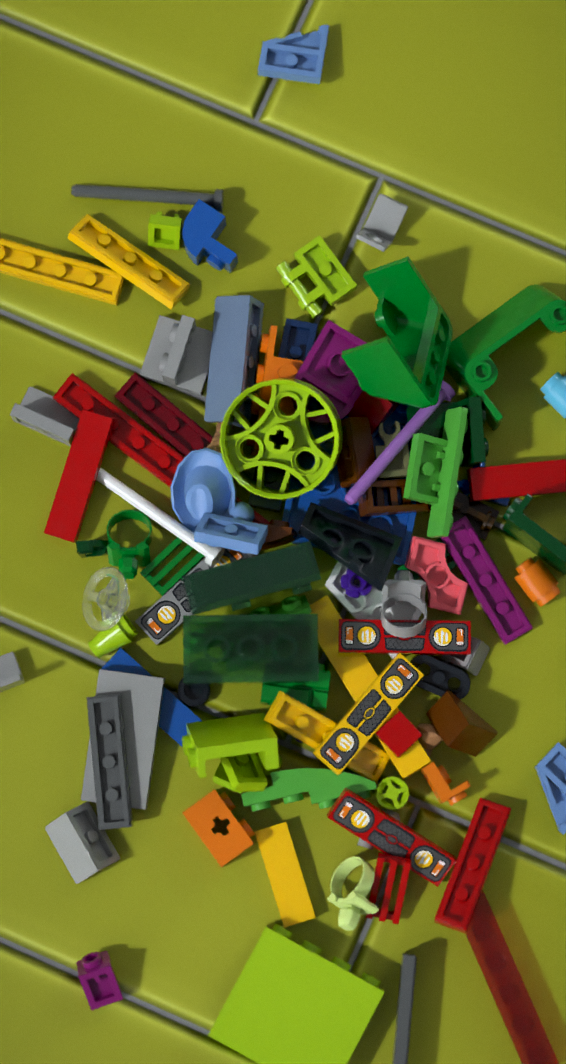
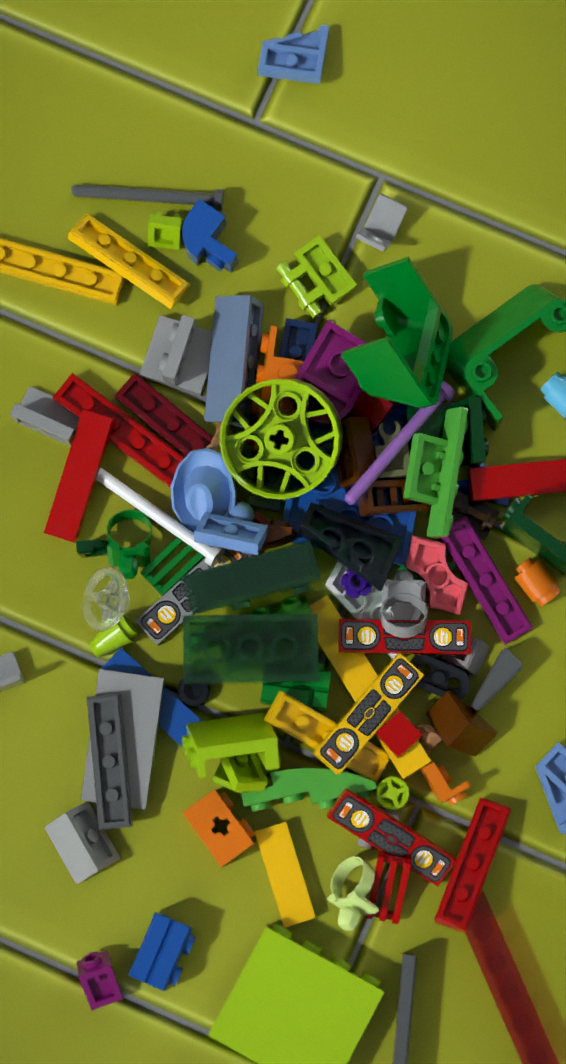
none -> blue brick [128,912,196,991]
none -> dark grey slope [470,648,523,714]

